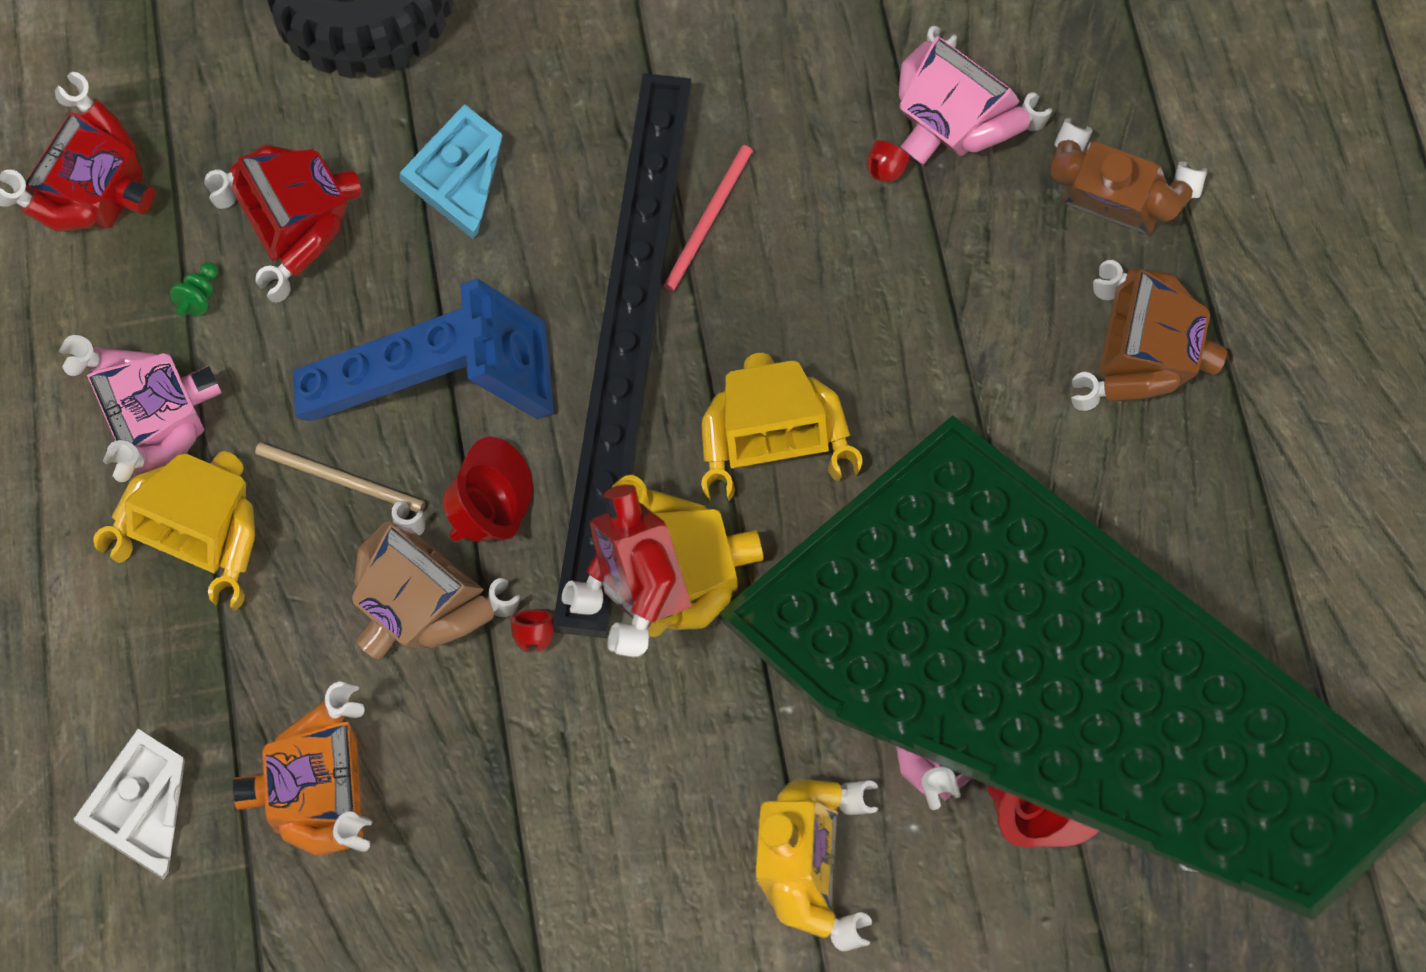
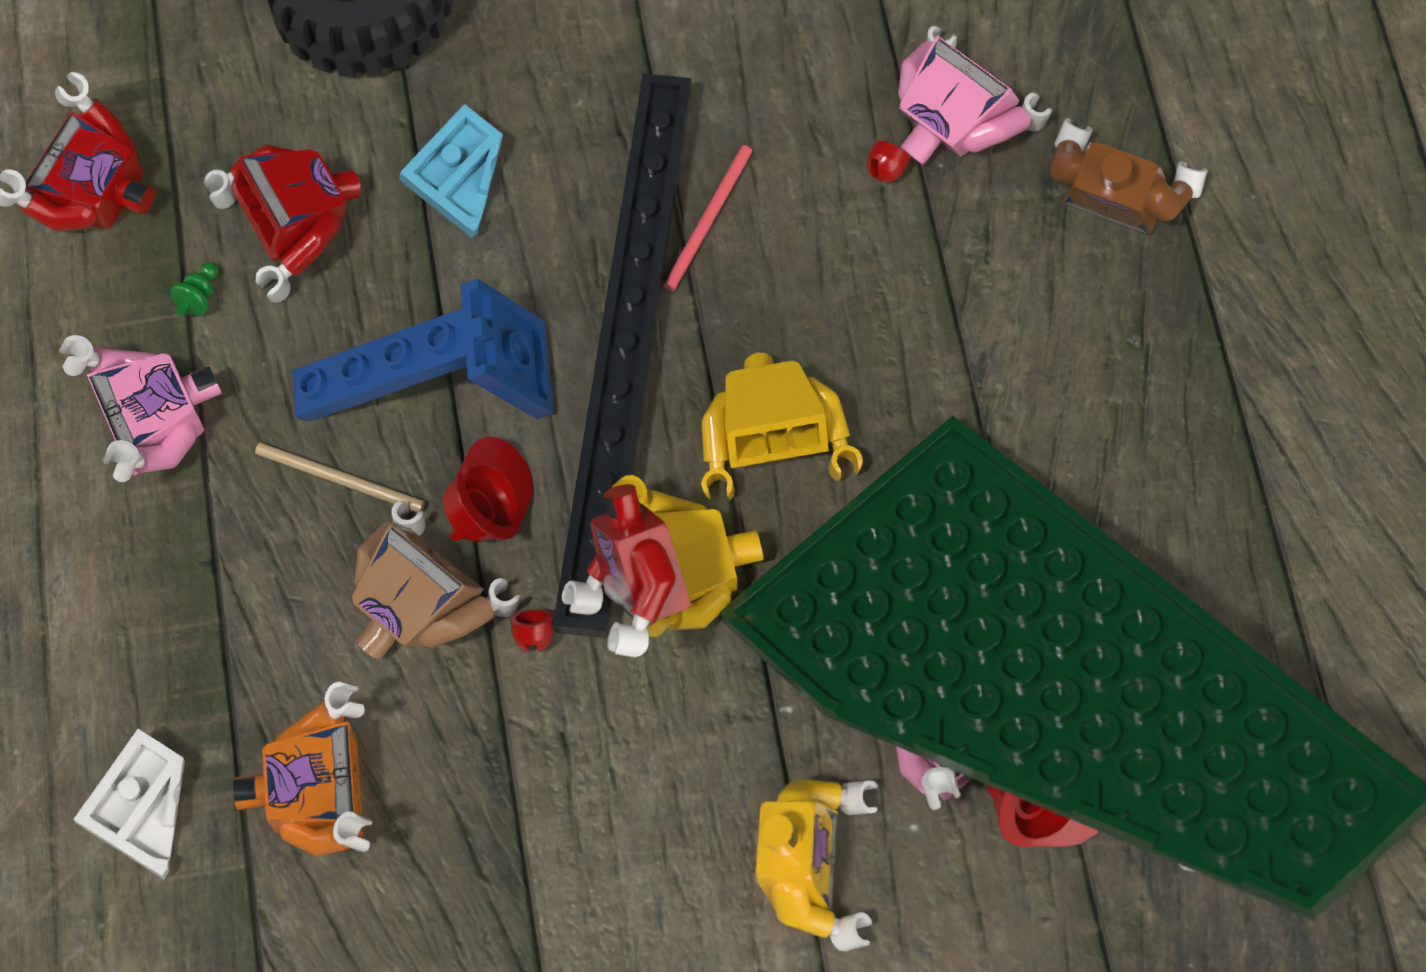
yellow torso [93,451,255,611] -> none
dark orange torso [1071,260,1227,411] -> none

